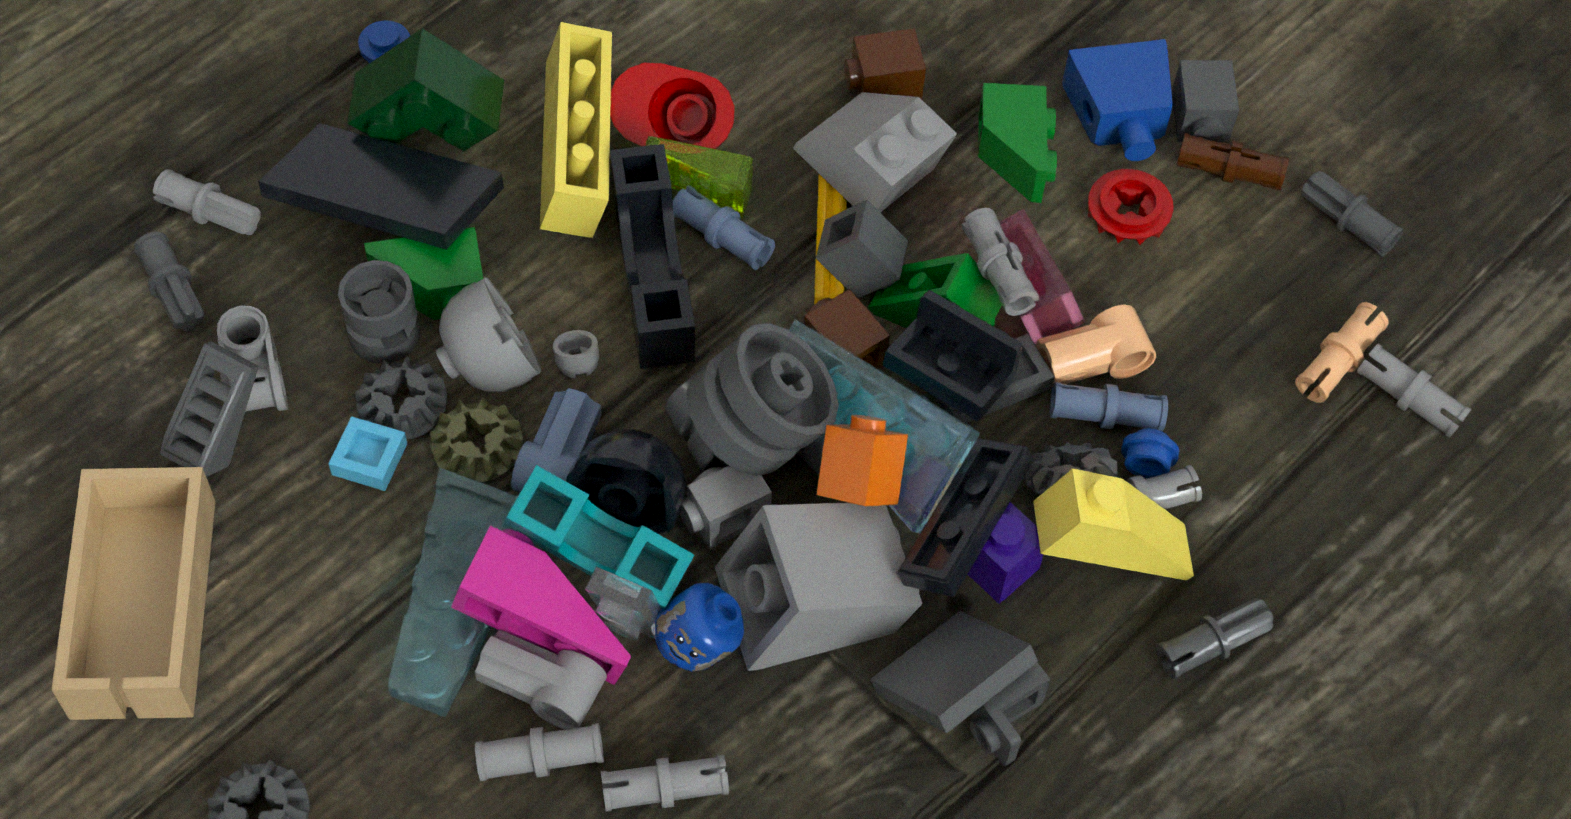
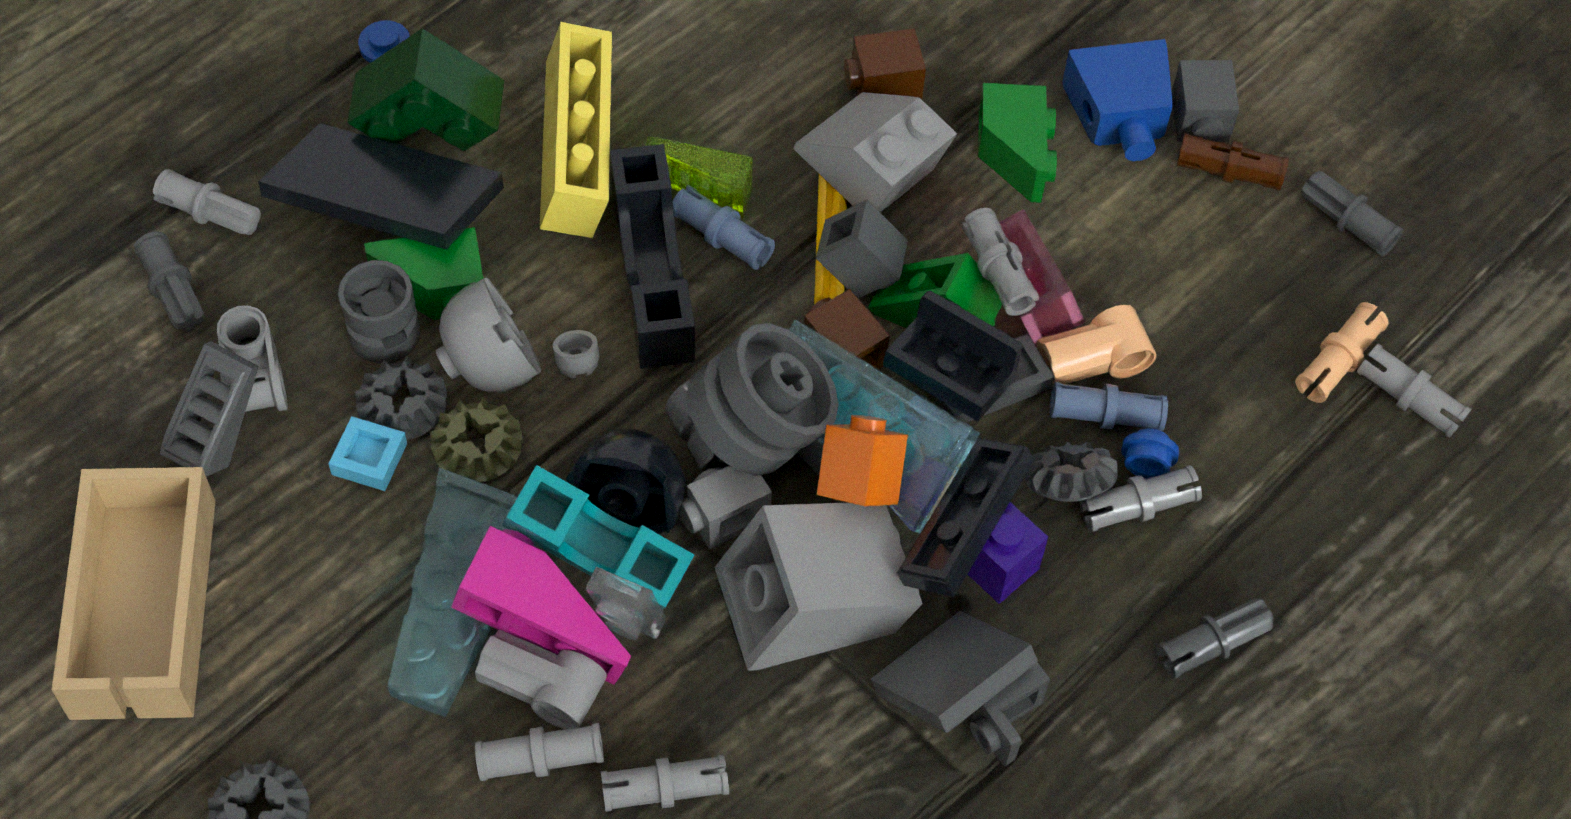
sand blue piece [511,388,602,492] -> none
red piece [610,63,735,156] -> none
blue head [655,582,744,672] -> none
light yellow slope [1033,468,1194,581] -> none
red gear [1088,169,1174,245] -> none

